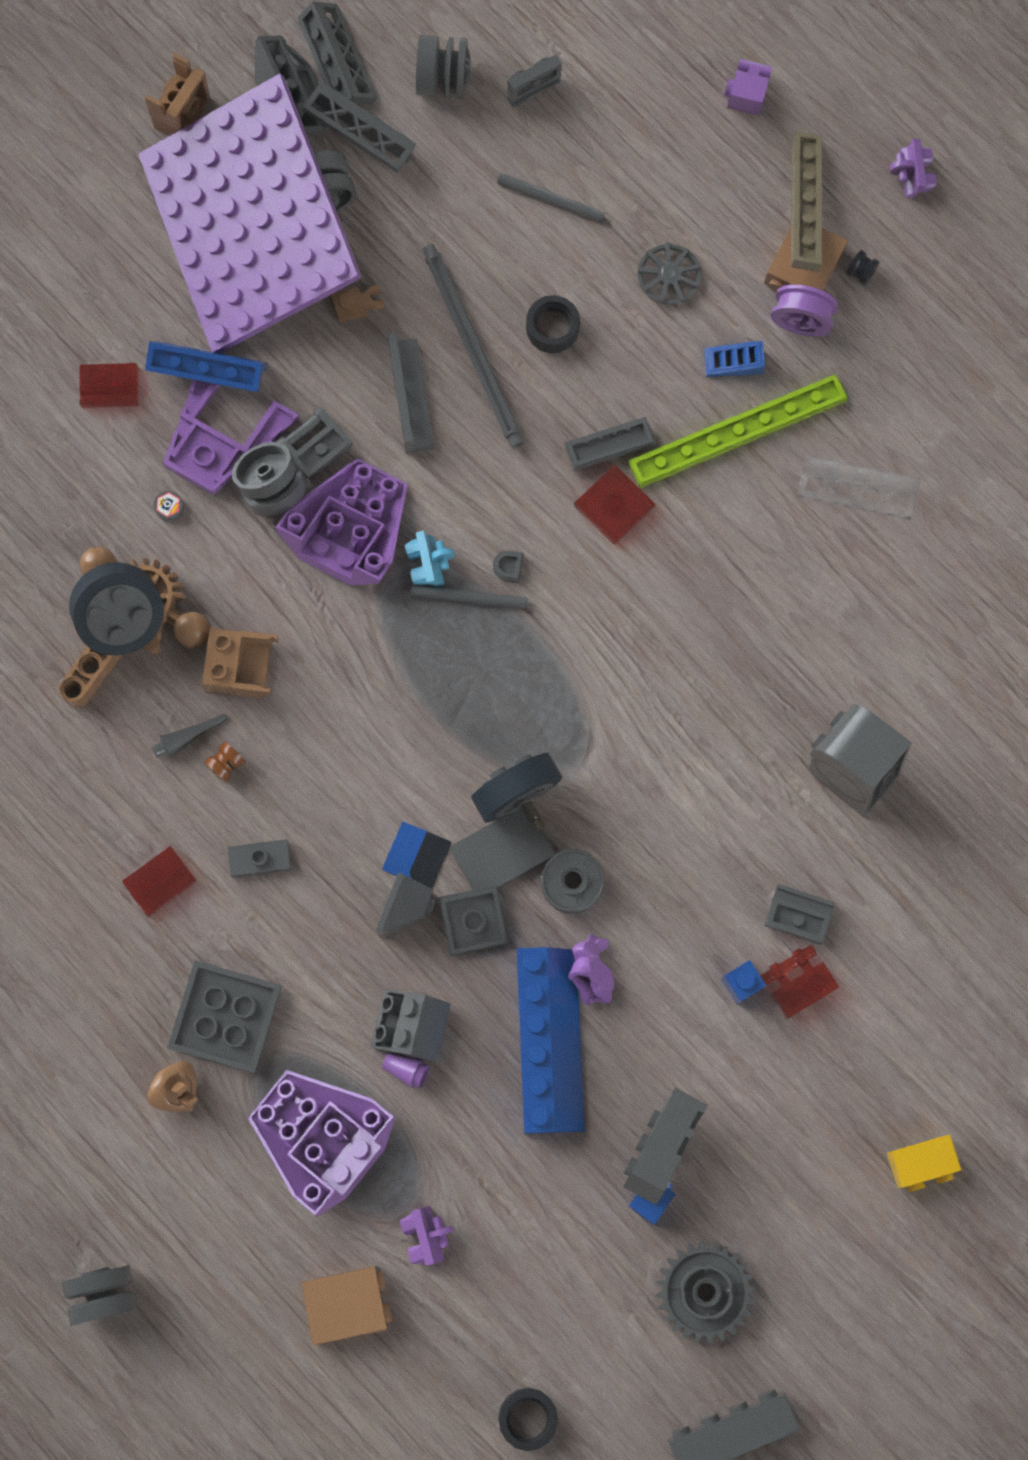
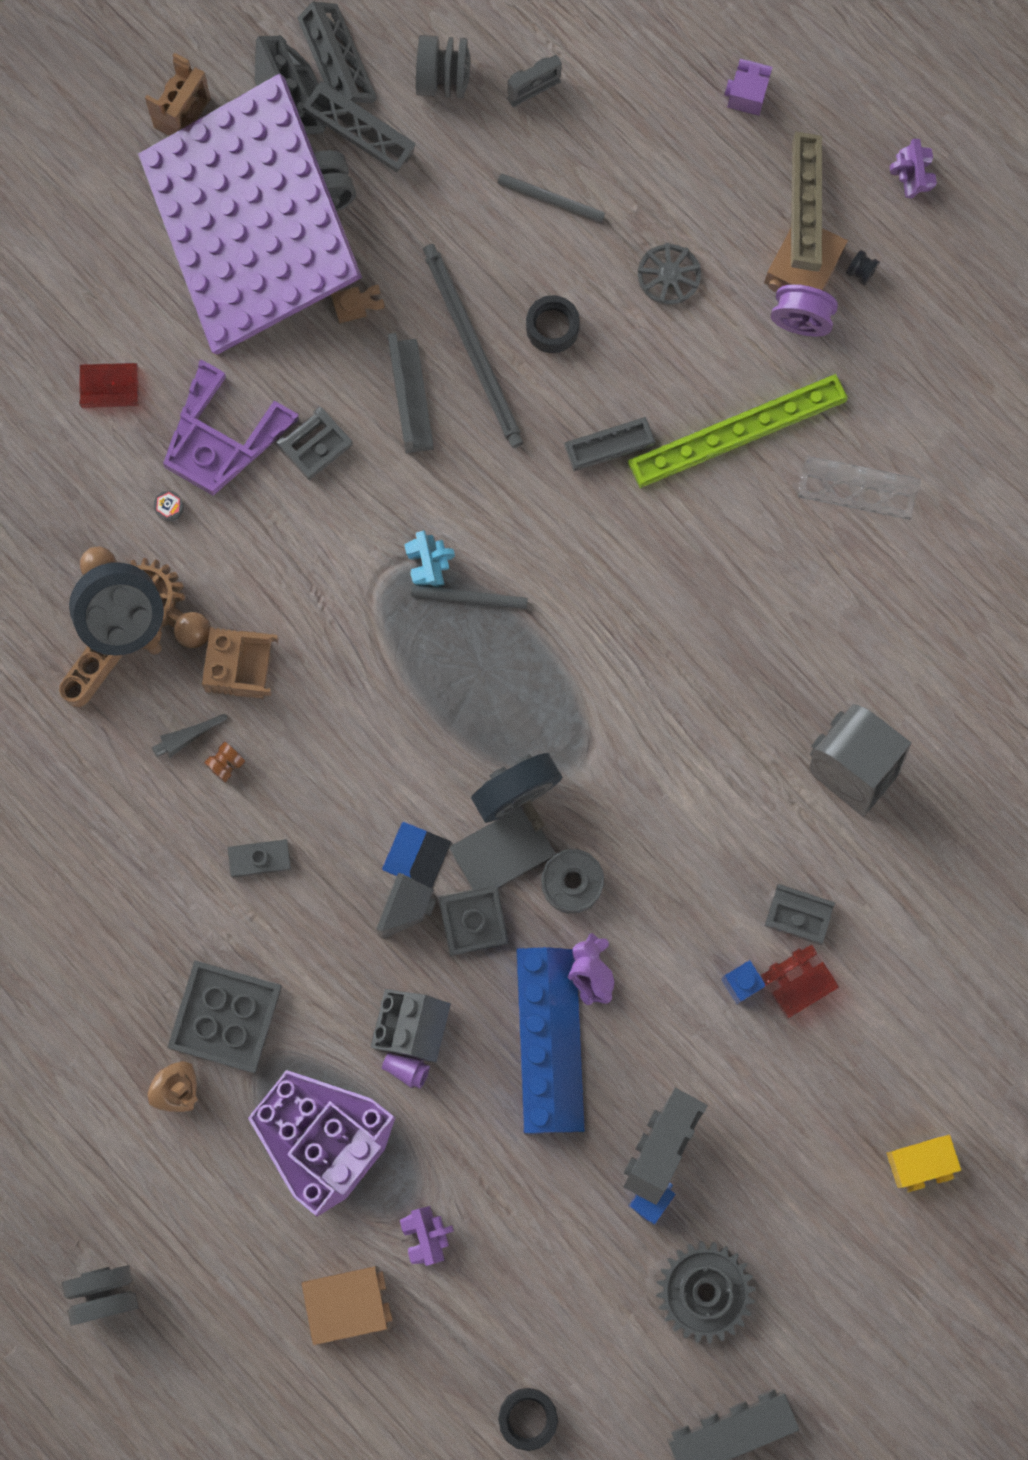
clear red plate [122,846,197,917] -> none
blue fence [145,341,268,392] -> none
dark grey wheel [232,442,307,517] -> none
medium lavender wedge [276,458,408,585] -> none
dark grey tile [493,551,524,583] -> none
clear red plate [574,465,655,545] -> none
blue slope [704,341,765,377] -> none

